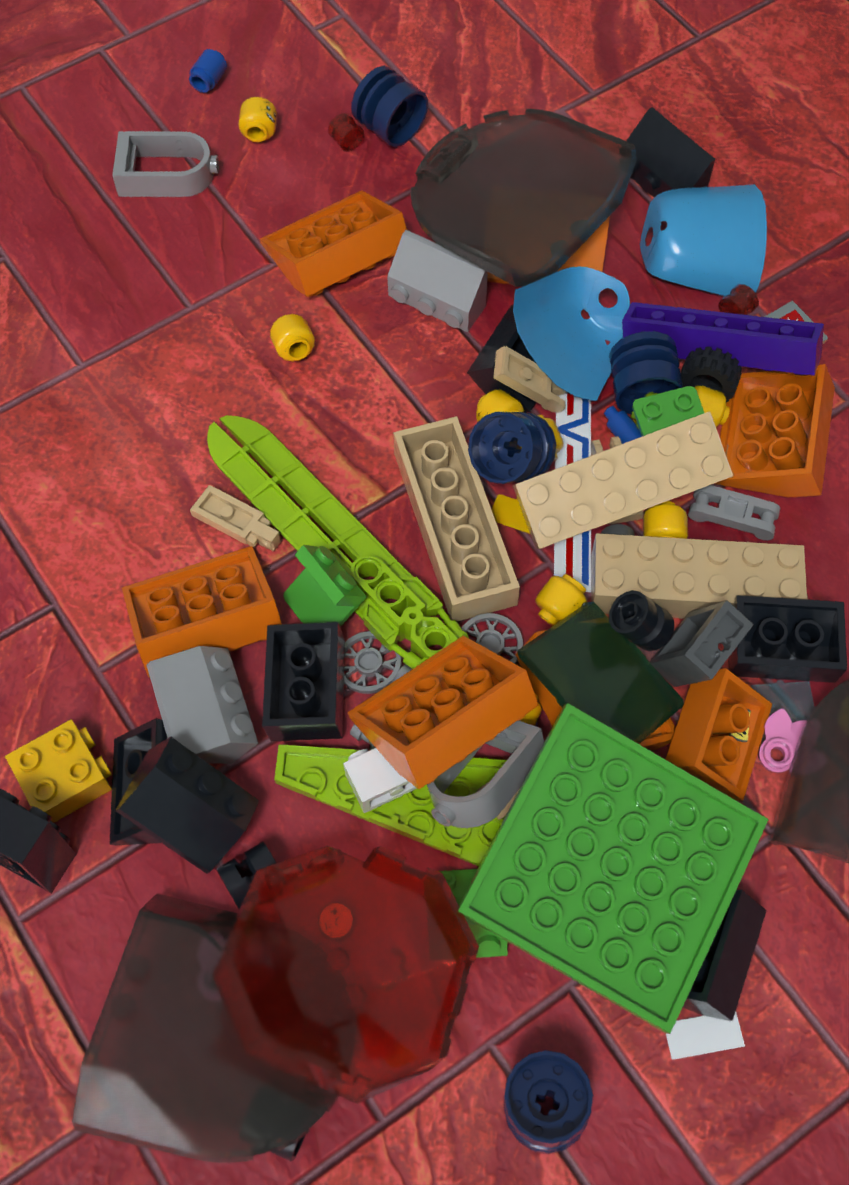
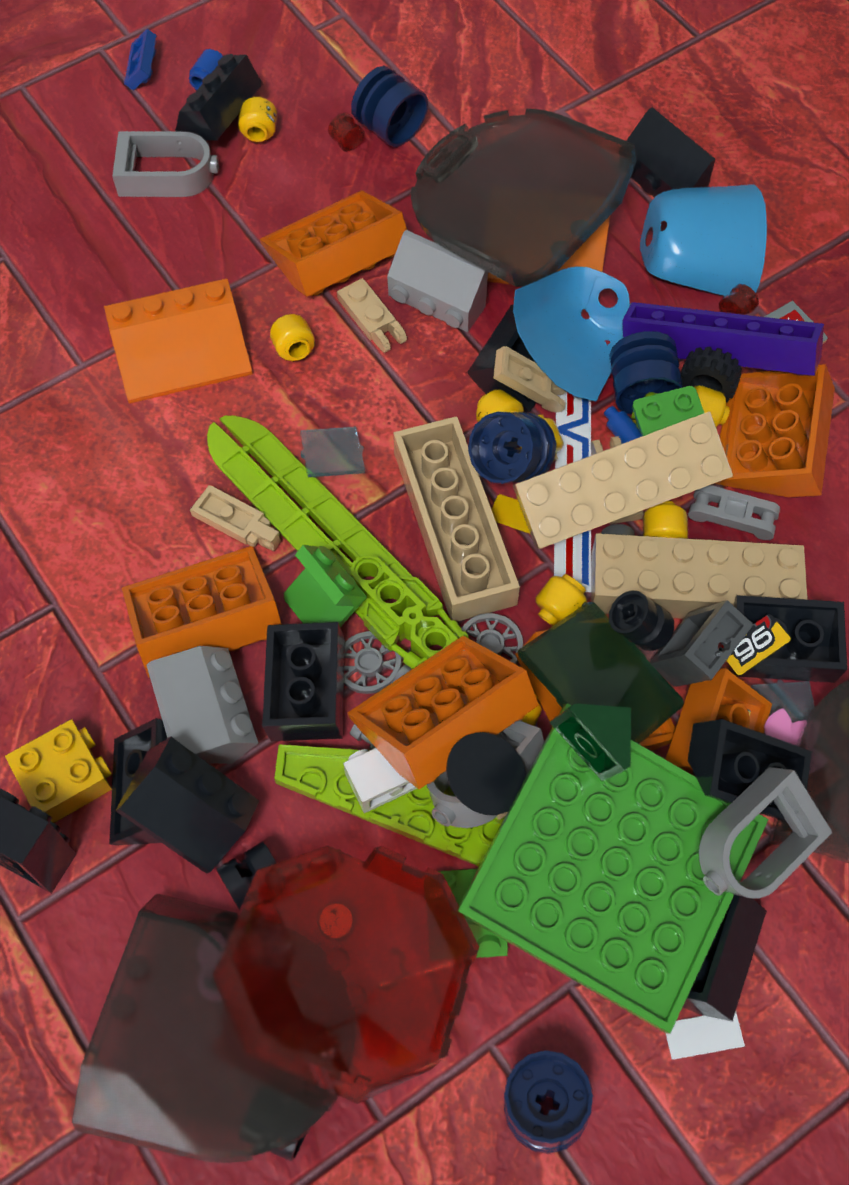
none -> orange slope [104,278,253,404]
none -> blue plate [124,29,156,90]
none -> black slope [175,54,263,141]
none -> clear light blue piece [300,427,365,477]
none -> tan hinge [337,278,407,353]
none -> black sticker [446,732,526,815]
none -> dark green slope [549,703,631,781]
none -> black slope [688,719,812,822]
none -> light grey window [699,767,833,898]
none -> sticker [719,614,791,675]

